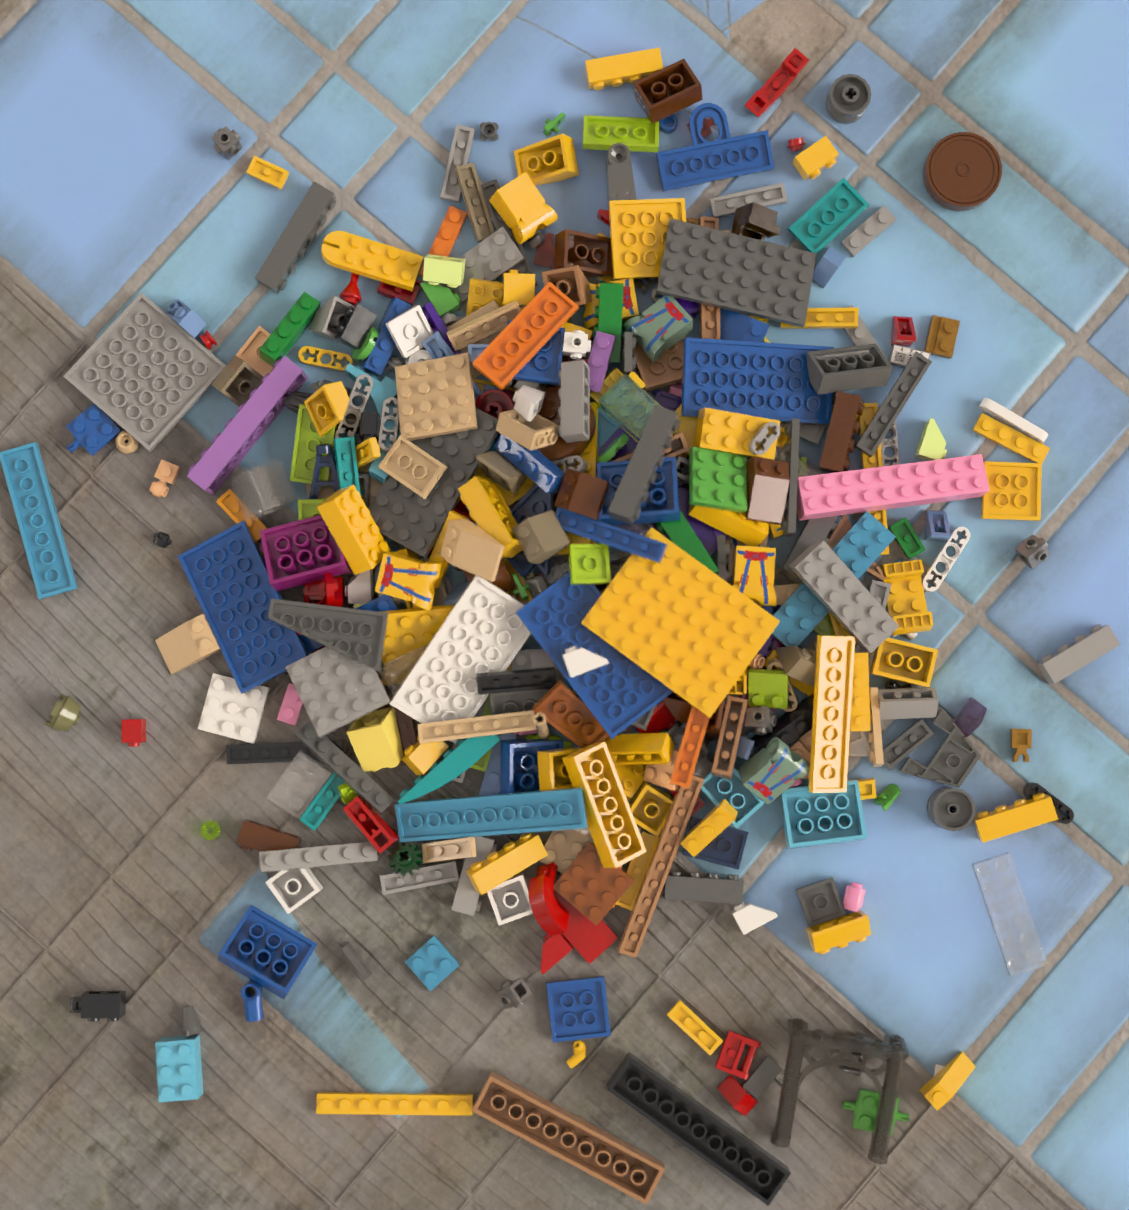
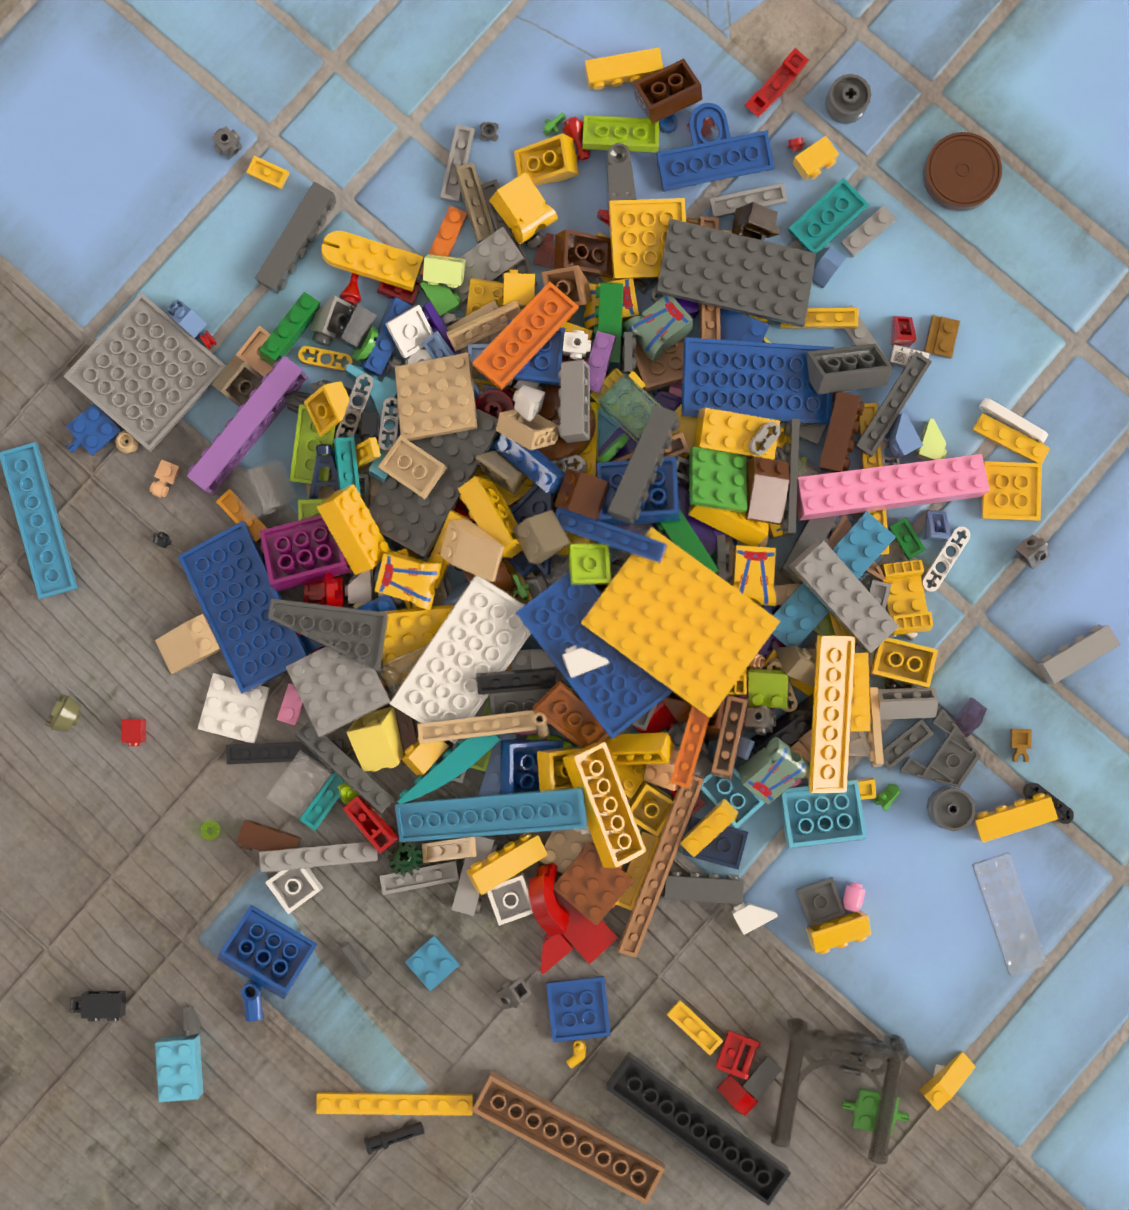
none -> dark grey tile [312,333,332,347]
none -> black pin [364,1121,425,1155]
none -> red piece [562,117,591,162]
none -> medium blue slope [888,411,923,459]

